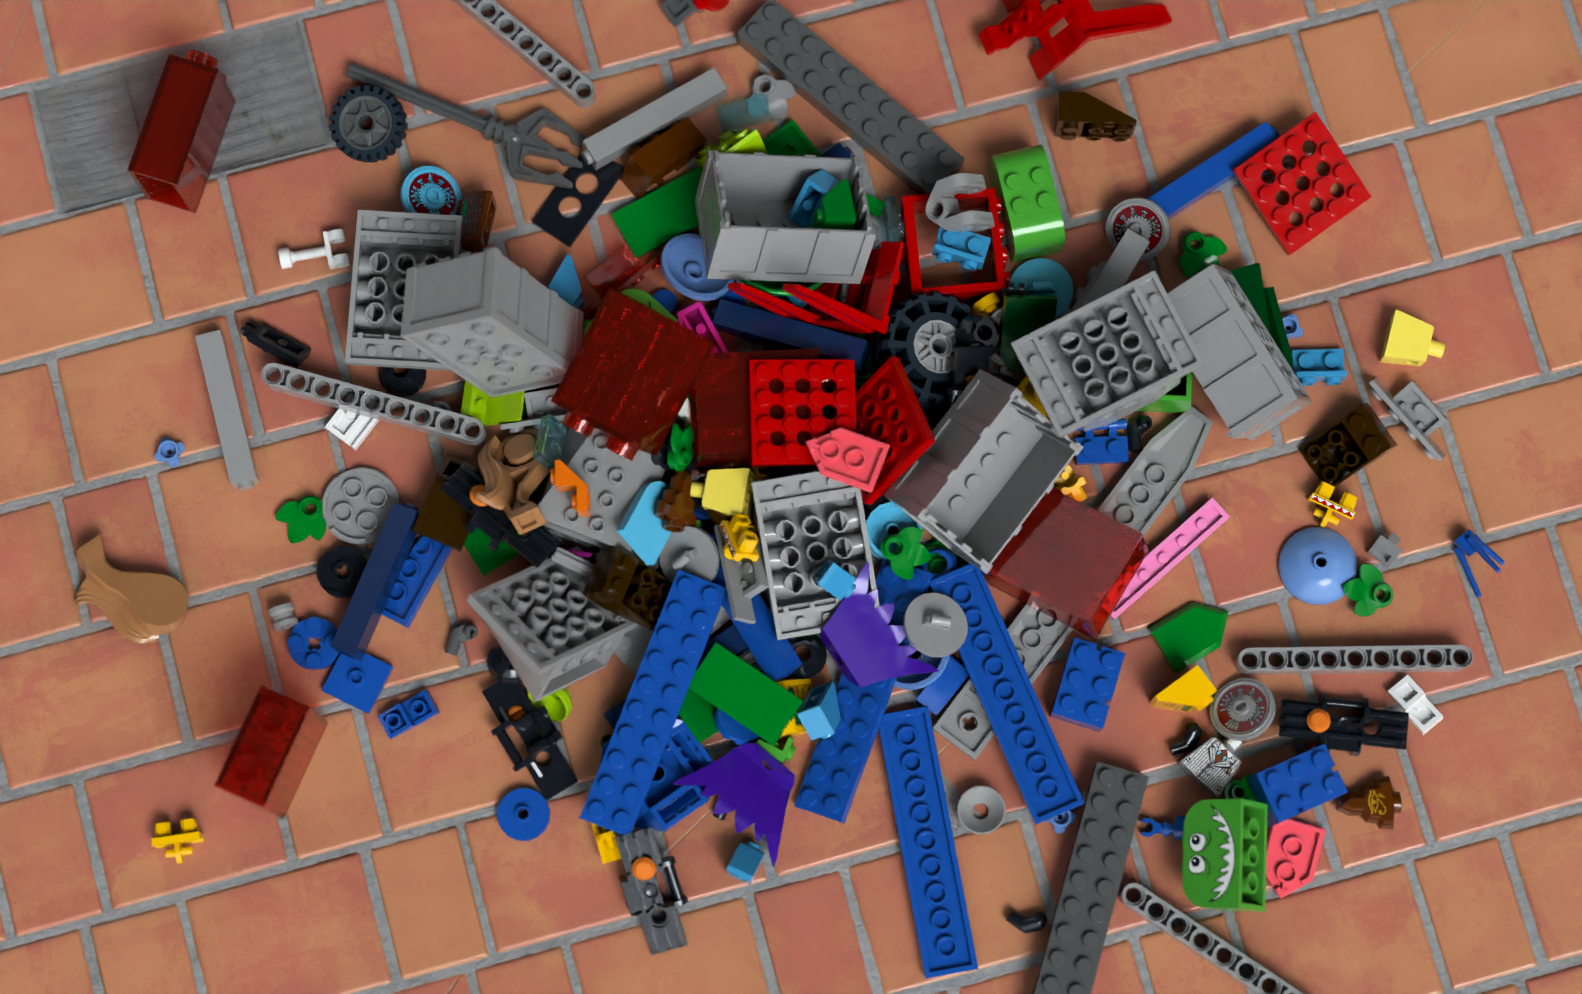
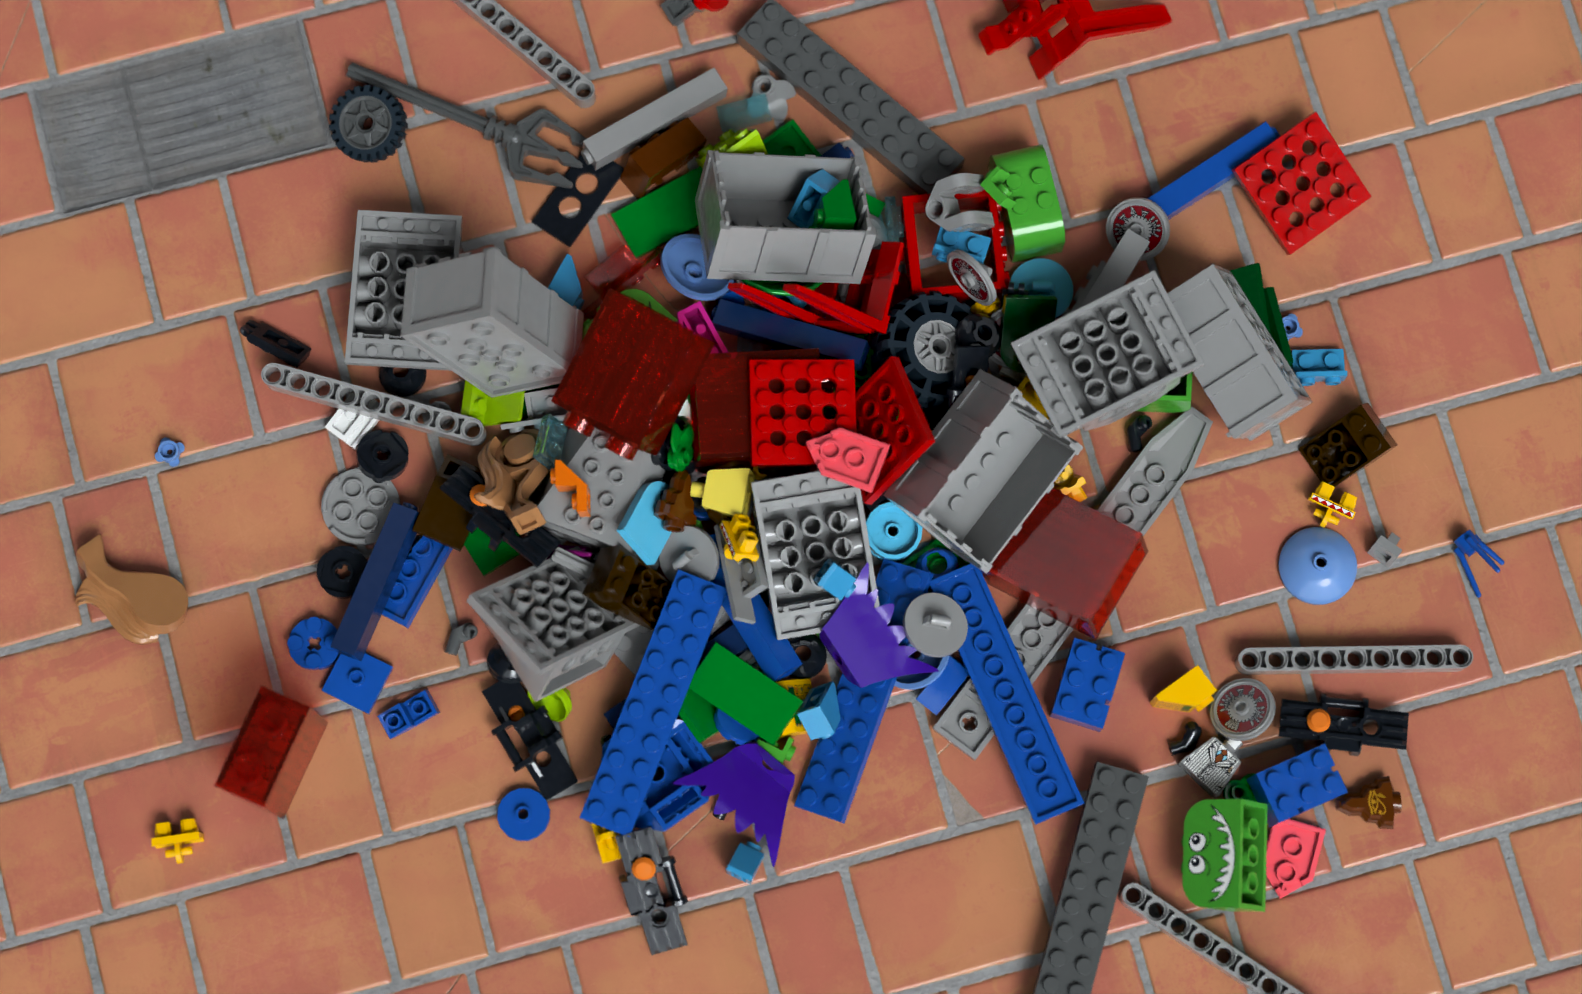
clear red brick [127,50,236,213] -> none
light grey brick [195,330,260,491] -> none
light grey wheel [268,603,299,632] -> none
green plate [275,496,327,544] -> none
white bar [278,229,350,270] -> none
medium azure shield [400,166,462,215] -> none
reddish brown slope [456,190,497,253] -> none
blue tile [653,290,677,314] -> none
blue plate [879,706,978,979] -> none
green plate [880,527,932,580] -> none
light grey piece [957,786,1006,835] -> none
black arm [1006,910,1047,934] -> none
medium blue plate [1046,811,1076,834] -> none
dark brown slope [1055,91,1137,142] -> none
blue plate [1075,419,1129,465] -> none
bright pink plate [1096,498,1230,621] -> none
blue piece [1140,816,1186,840] -> none
green tile [1148,602,1229,673] -> none
green plate [1179,232,1228,278] -> none
green plate [1343,564,1393,617] -> none
light grey bracket [1369,378,1448,461] -> none
light yellow torso [1380,310,1445,366] -> none
white slope [1388,675,1443,735] -> none
none -> black plate [356,430,409,483]
none -> light grey shield [947,249,997,306]
none -> bright green bracket [980,166,1017,210]

